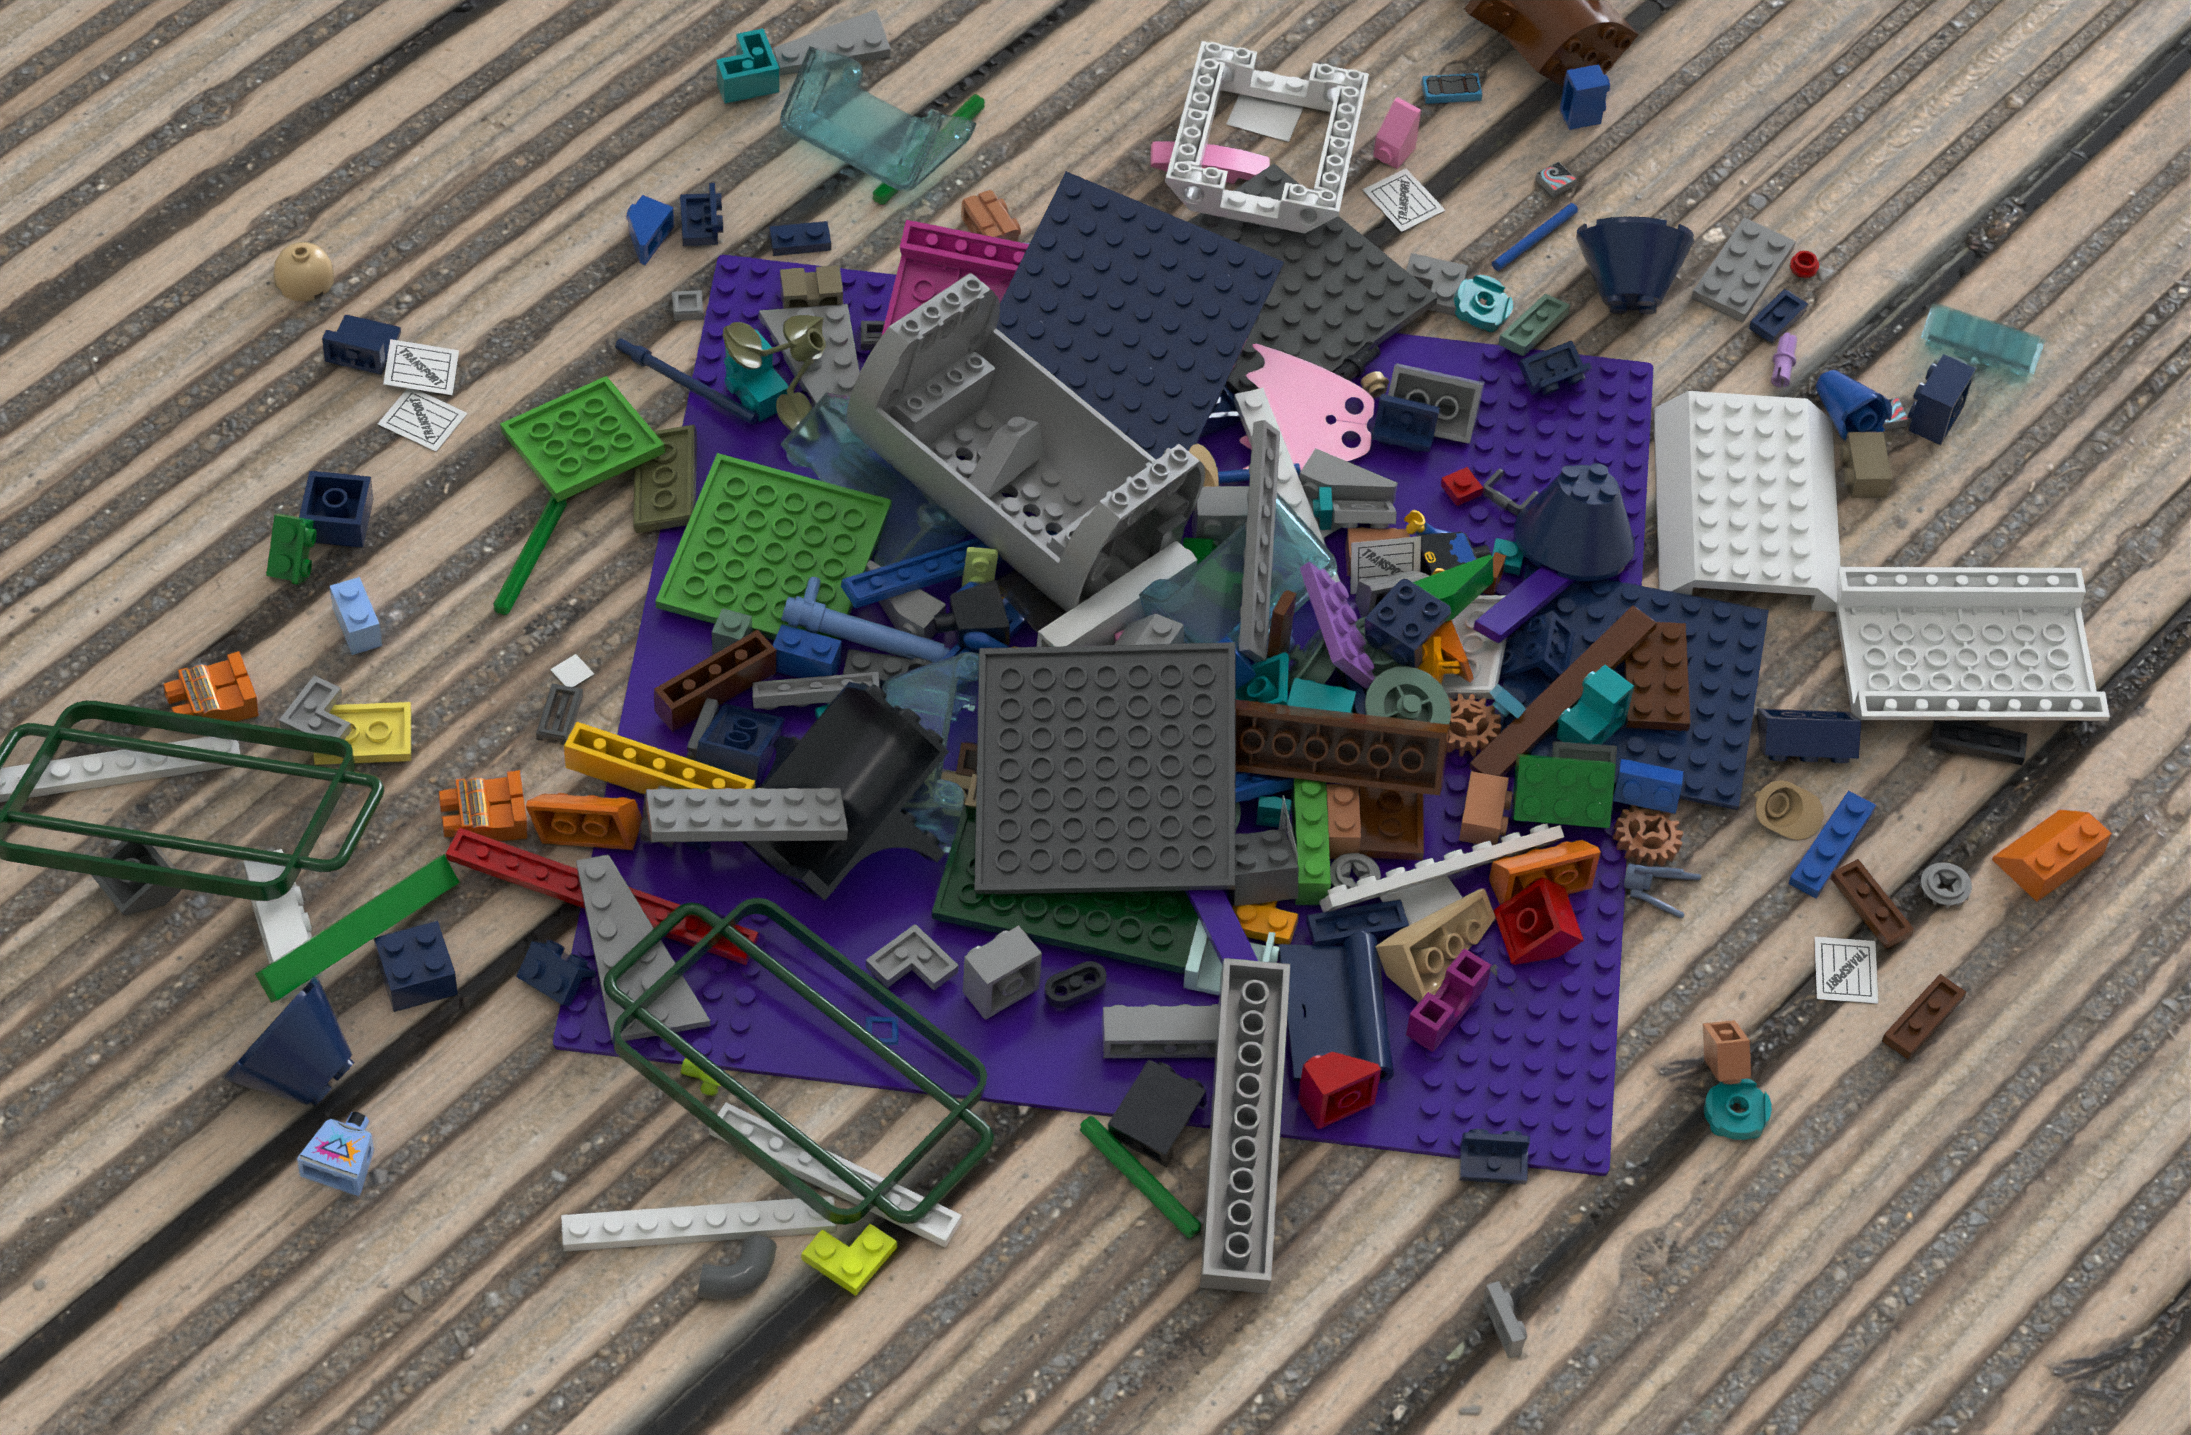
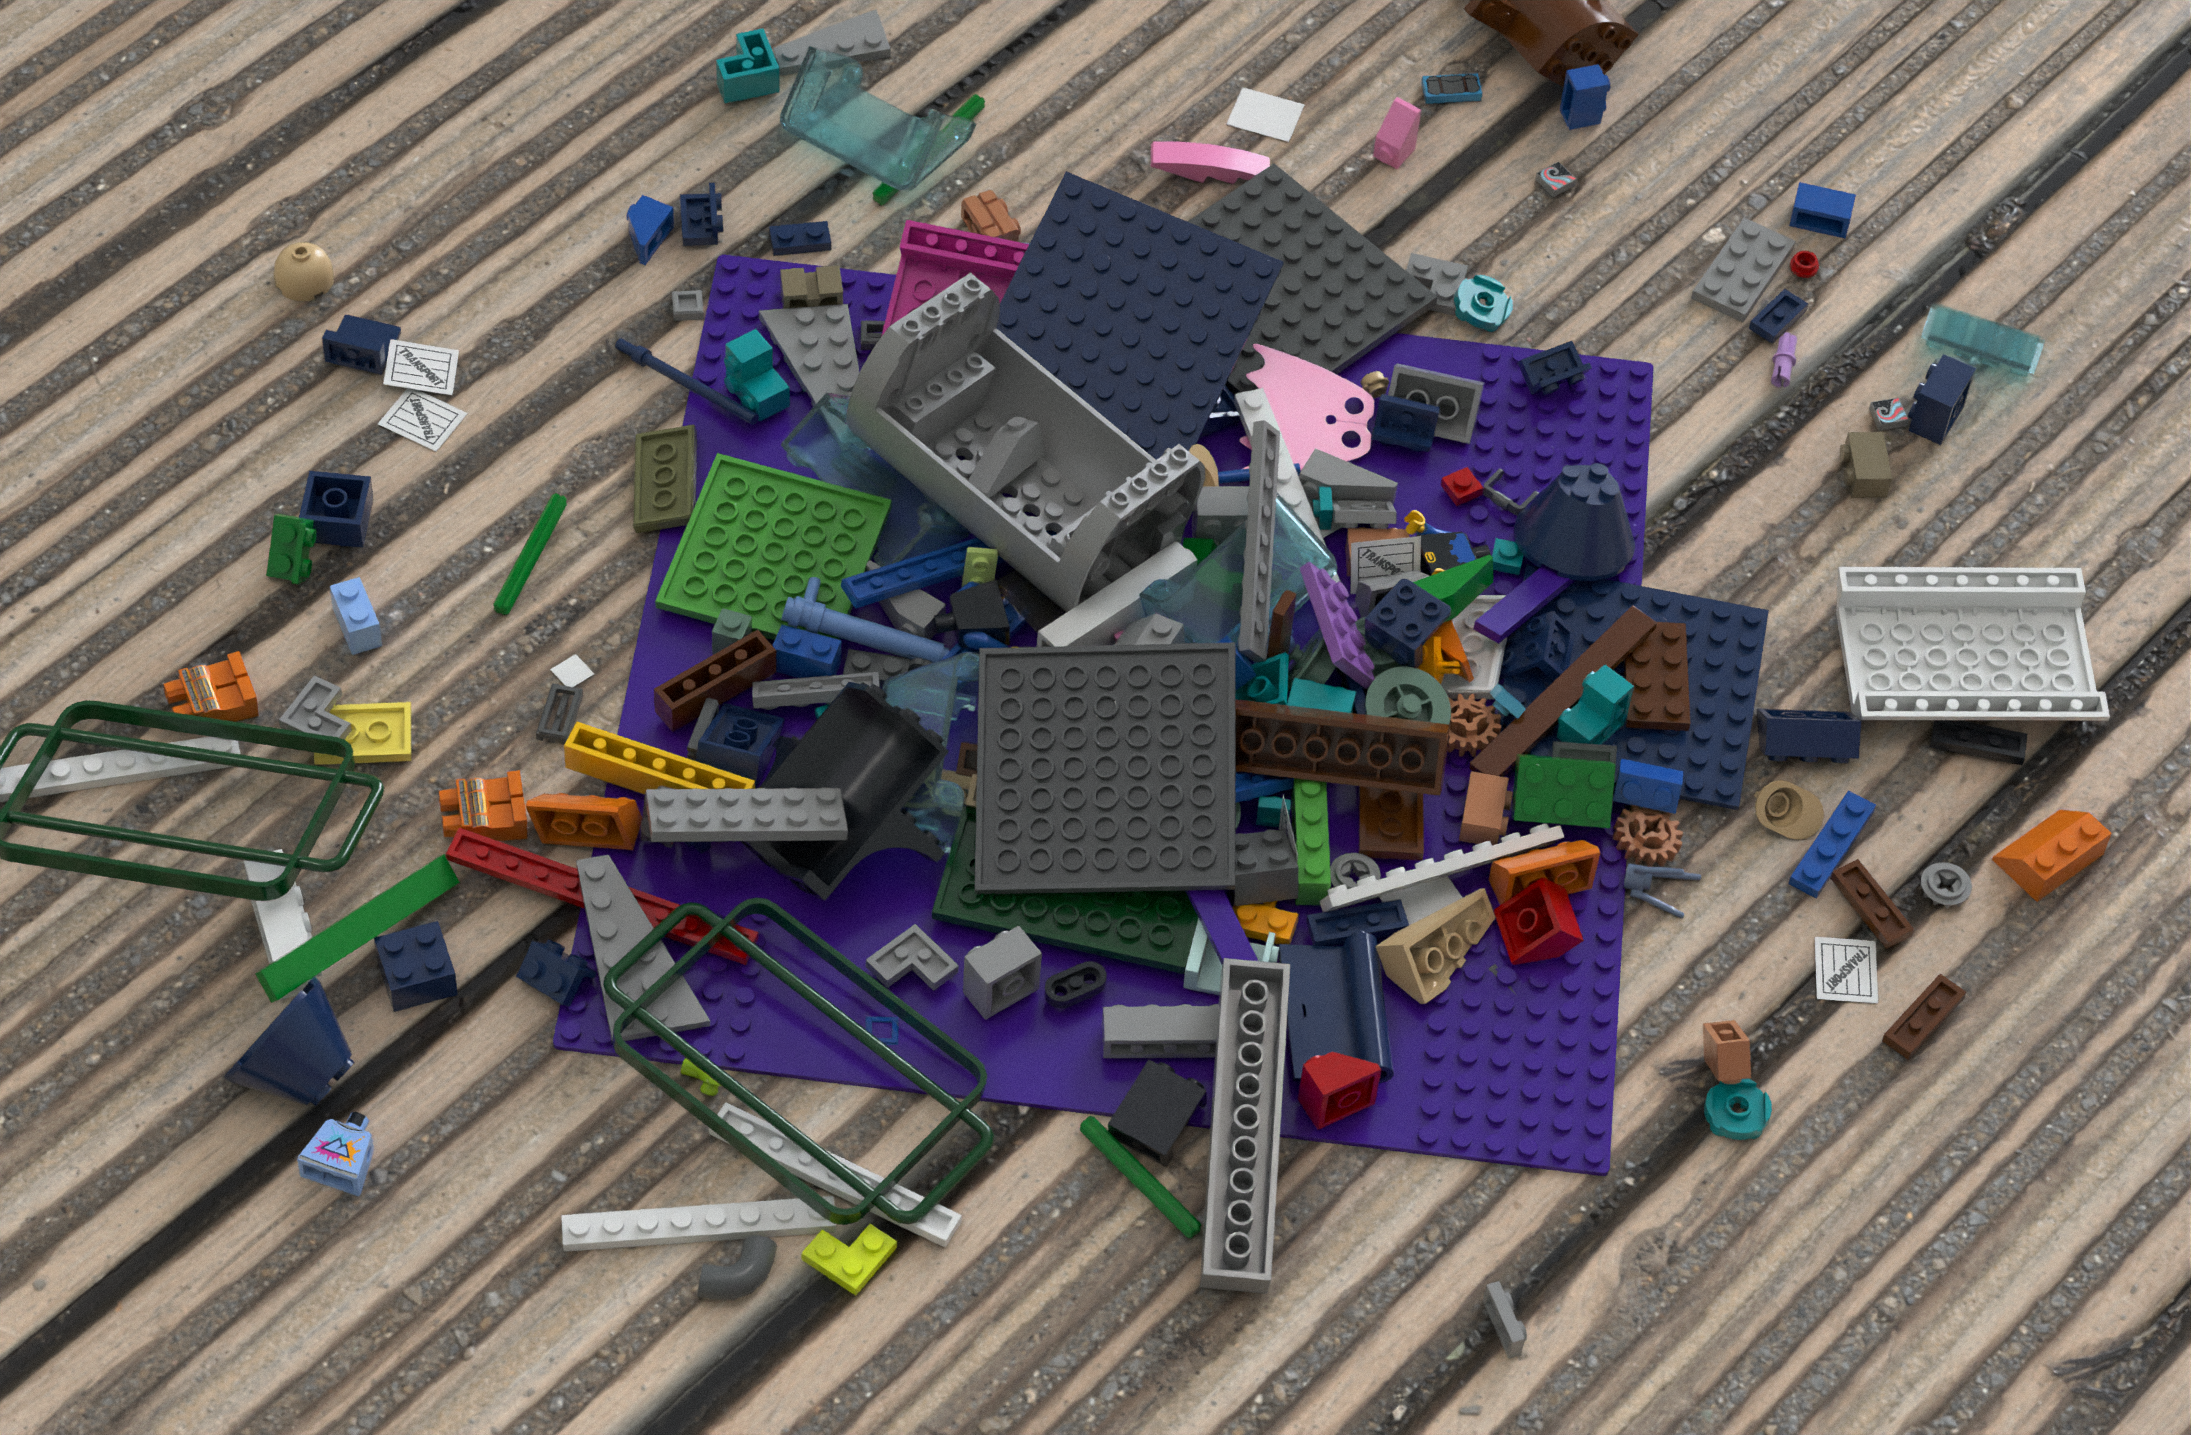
dark grey slope [90,828,183,915] -> none
bright green plate [500,376,665,502] -> none
olive plant [723,315,826,439] -> none
white slope [1165,41,1369,233] -> none
nougat brick [1326,784,1361,859] -> none
black pin [1334,341,1381,381] -> none
white sticker [1362,168,1445,232] -> none
magenta arch [1406,948,1492,1052] -> none
dark blue bracket [1459,1129,1530,1184] -> none
dark orange plate [1482,552,1506,595] -> none
blue bar [1492,203,1578,271] -> none
sand green plate [1498,293,1570,356] -> none
dark blue cone [1576,216,1694,314] -> none
white slope [1654,391,1841,612] -> none
blue cone [1816,370,1892,442] -> none
none -> blue brick [1789,182,1856,239]

